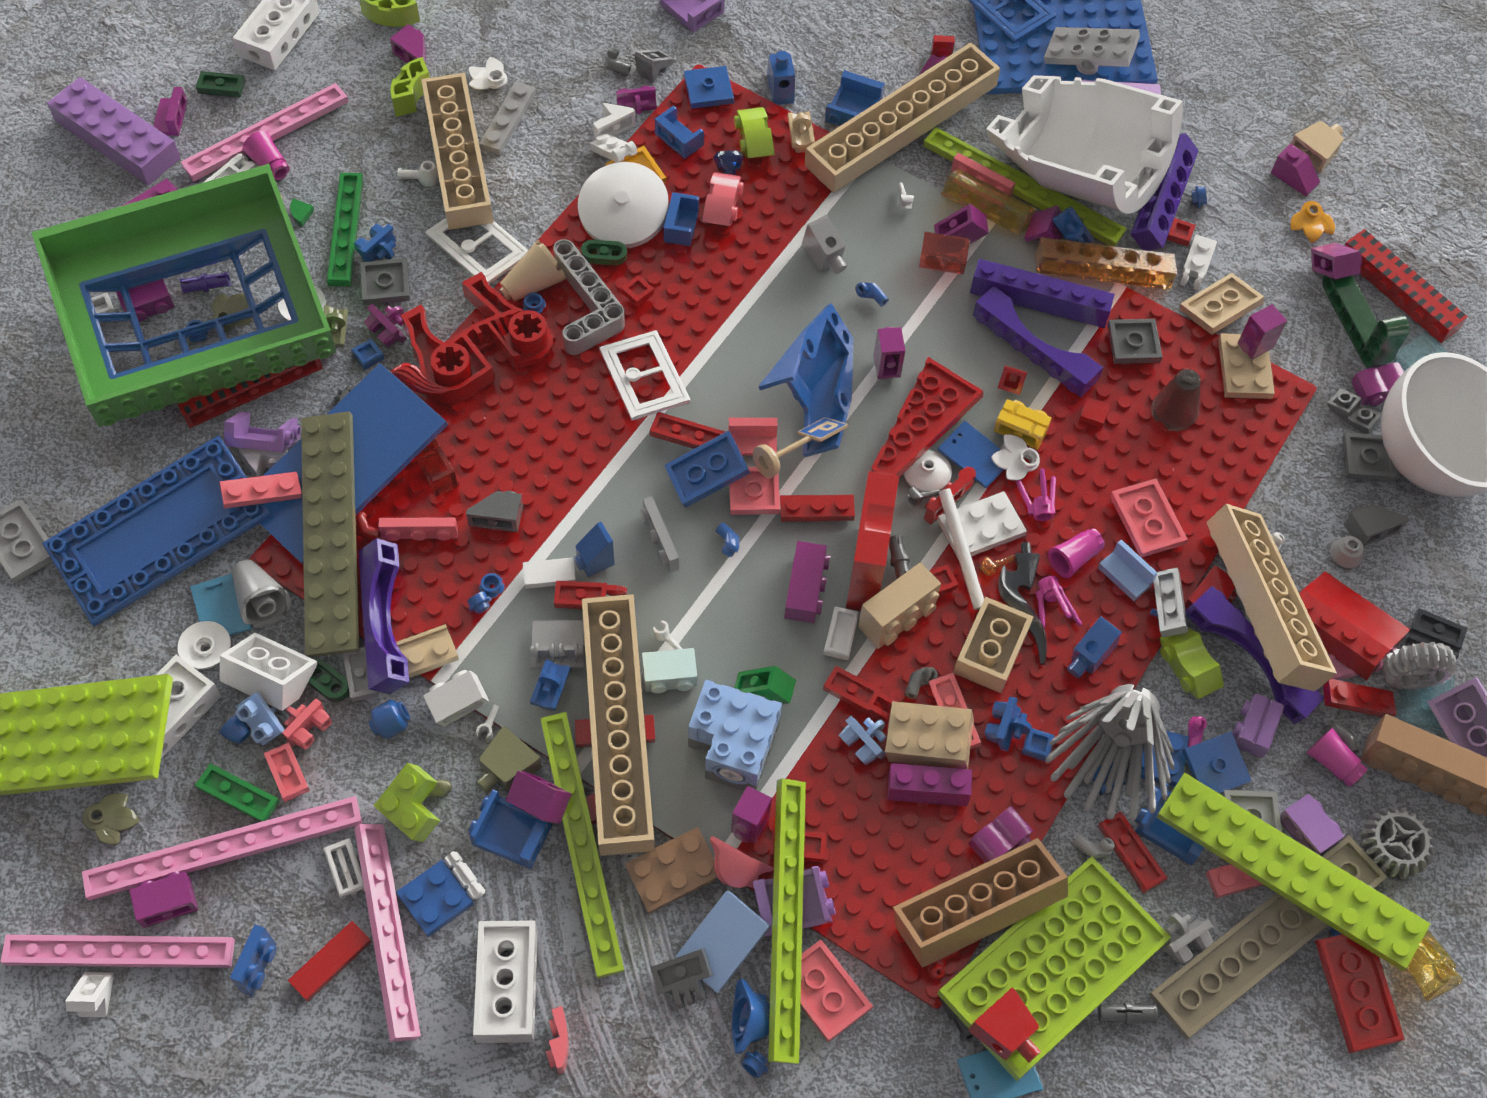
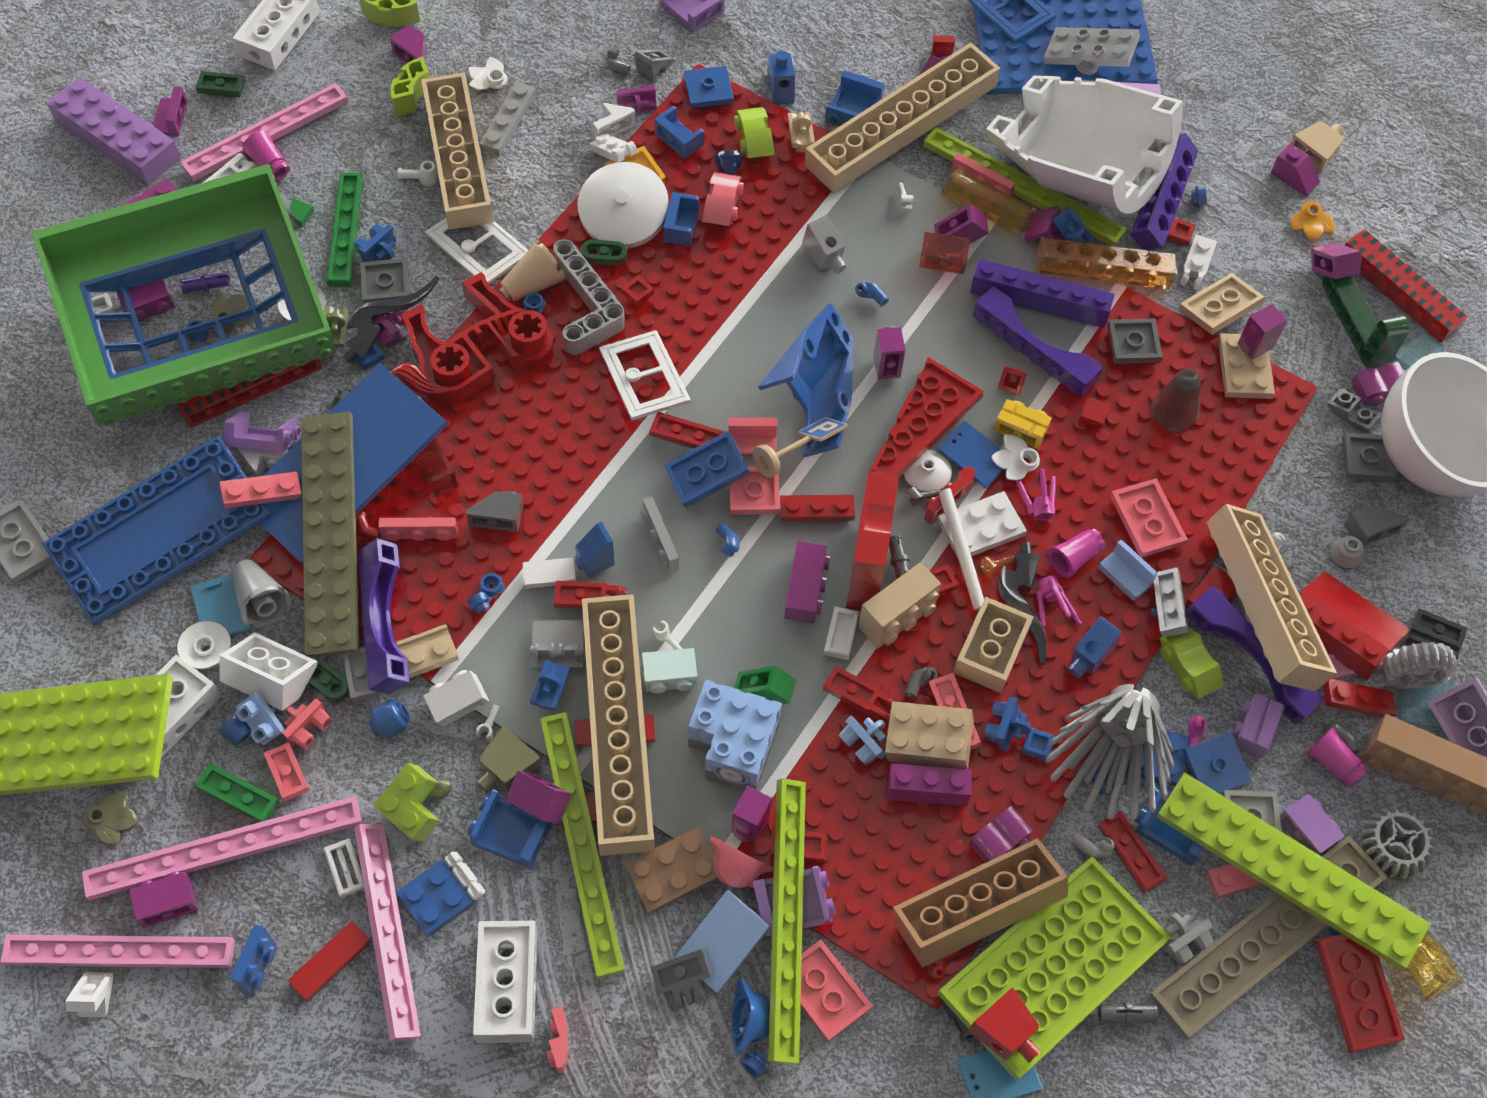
none -> black piece [343,275,440,364]

